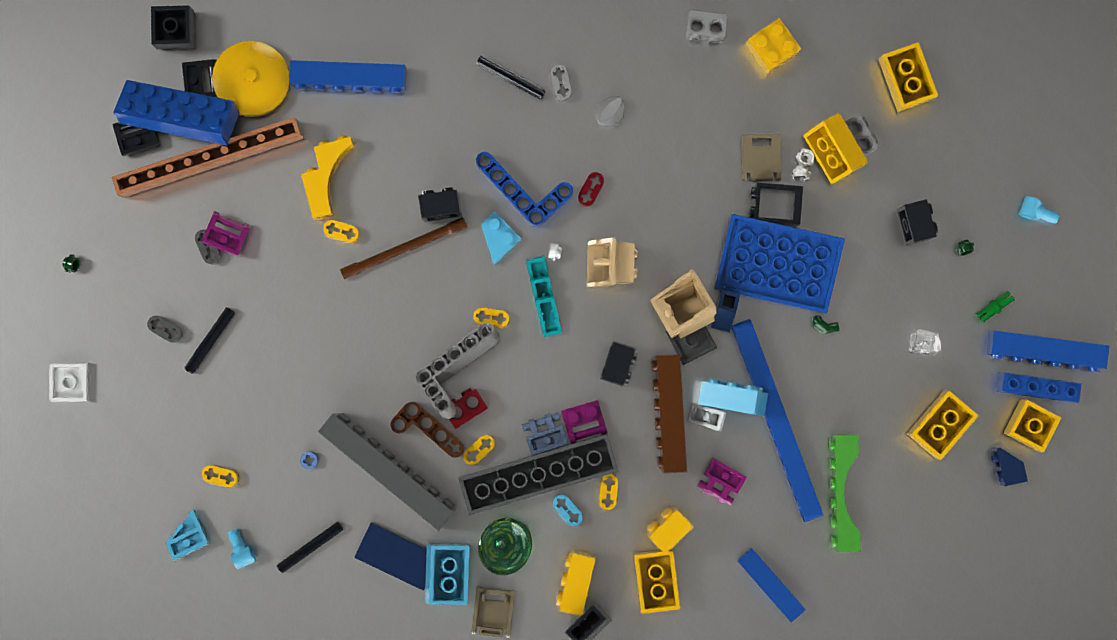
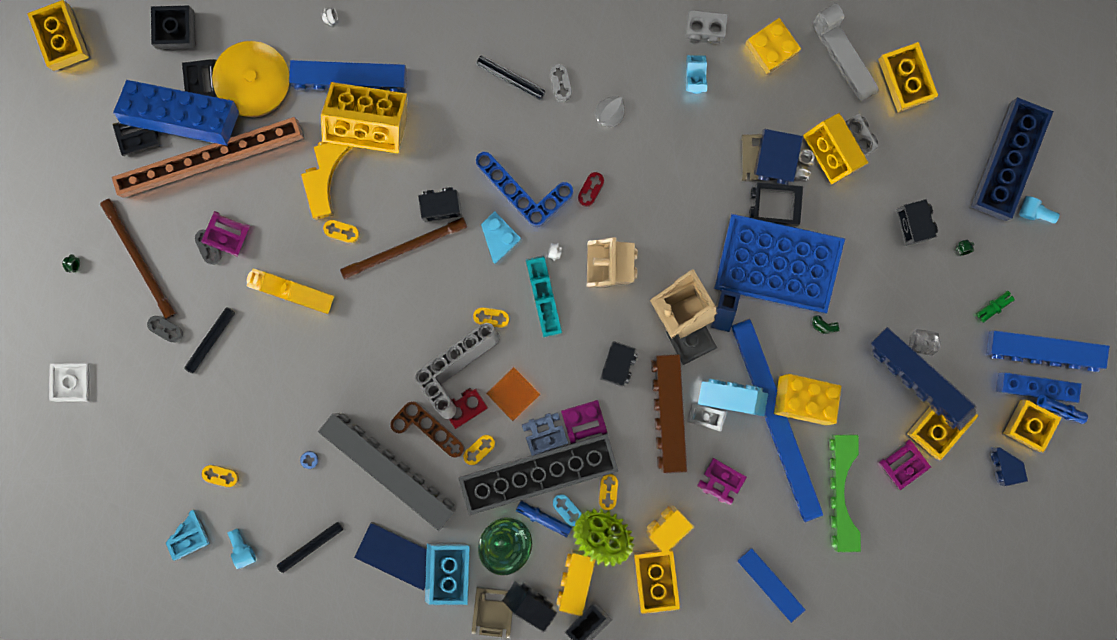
none -> yellow brick [27,0,89,71]
none -> reddish brown piece [100,199,176,319]
none -> yellow arch [247,268,334,314]
none -> yellow brick [321,82,407,153]
none -> white plate [322,7,338,26]
none -> clear orange tile [486,367,540,421]
none -> black brick [502,581,557,632]
none -> blue pin [516,500,572,538]
none -> lime gear [573,509,634,567]
none -> medium azure brick [686,55,707,94]
none -> dark blue brick [754,129,803,185]
none -> yellow brick [774,374,841,426]
none -> light grey beam [813,3,879,101]
none -> dark blue brick [871,327,976,431]
none -> magenta plate [879,439,931,490]
none -> dark blue brick [971,97,1054,221]
none -> blue pin [1037,395,1088,424]

